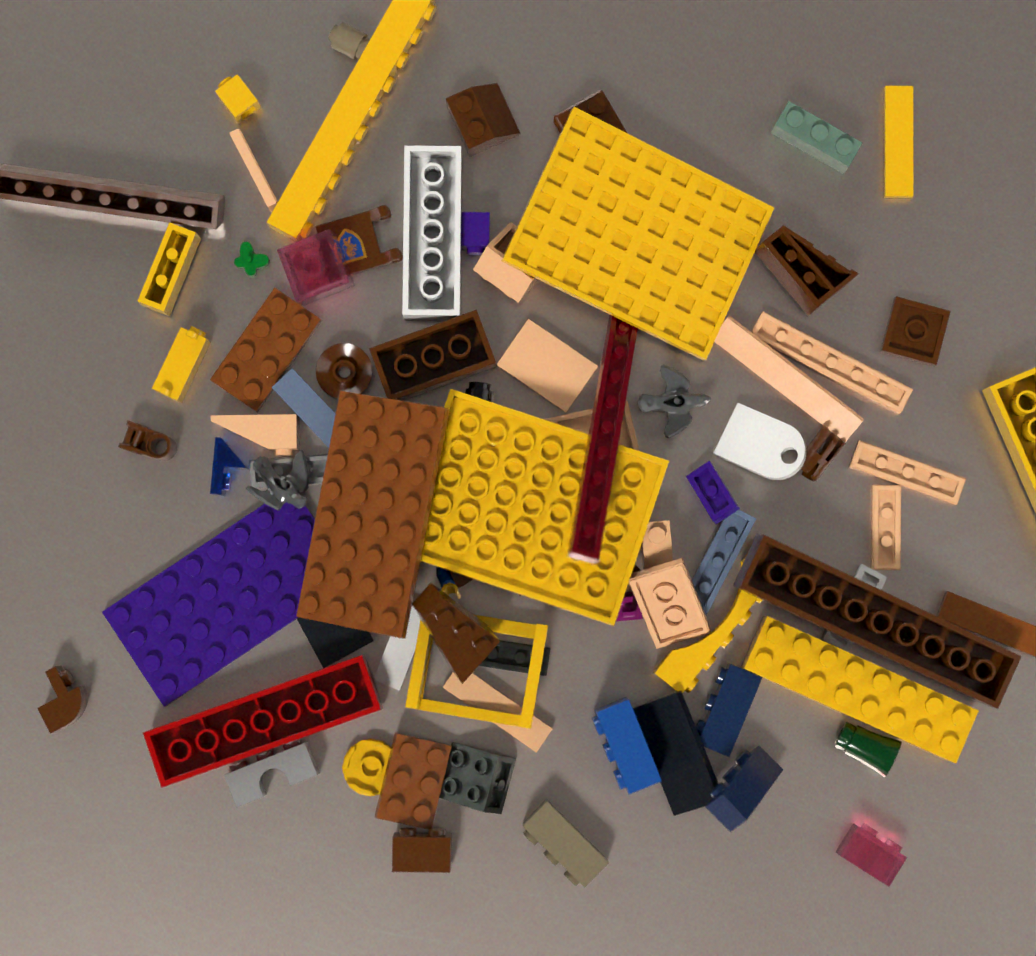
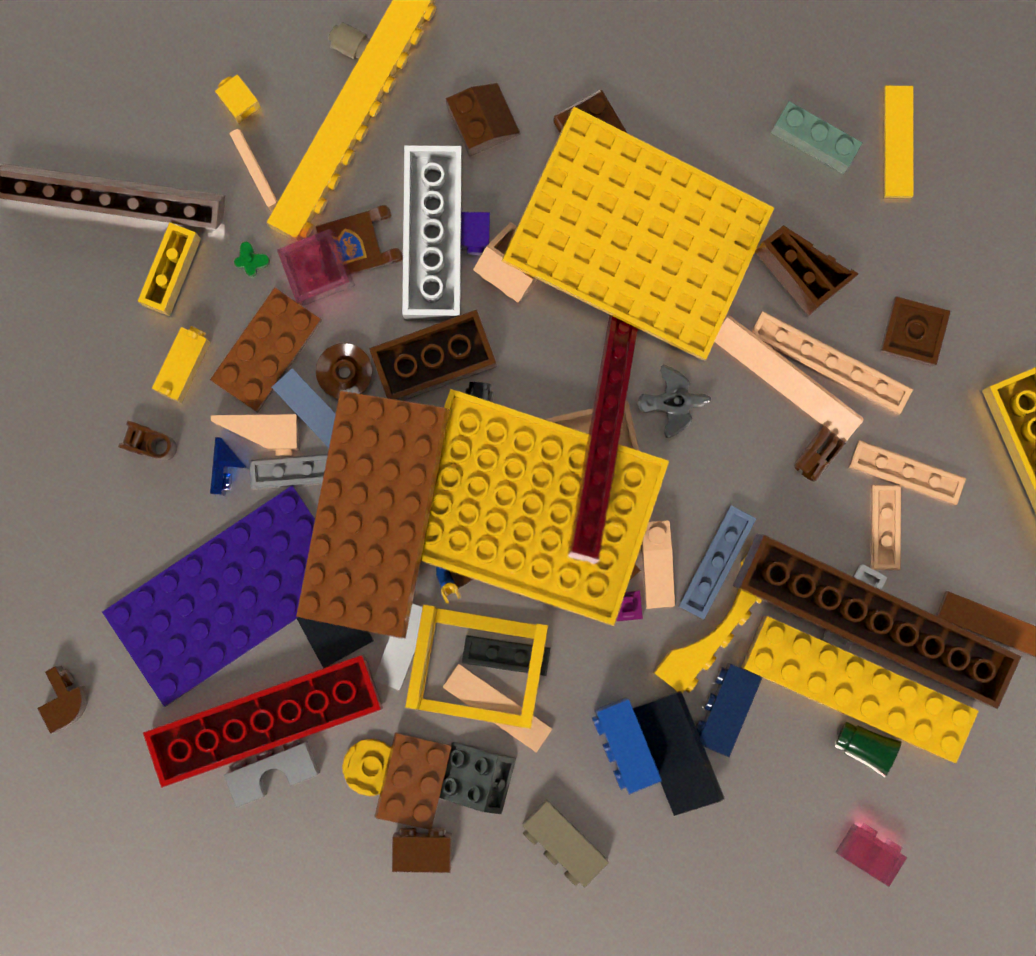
dark grey animal [246,450,308,510] -> none
reddish brown wedge [412,583,500,684] -> none
light nougat tile [496,319,598,413] -> none
light nougat tile [629,558,711,649] -> none
dark purple plate [686,461,740,524] -> none
dark blue brick [706,746,783,832] -> none
white tile [714,403,807,480] -> none

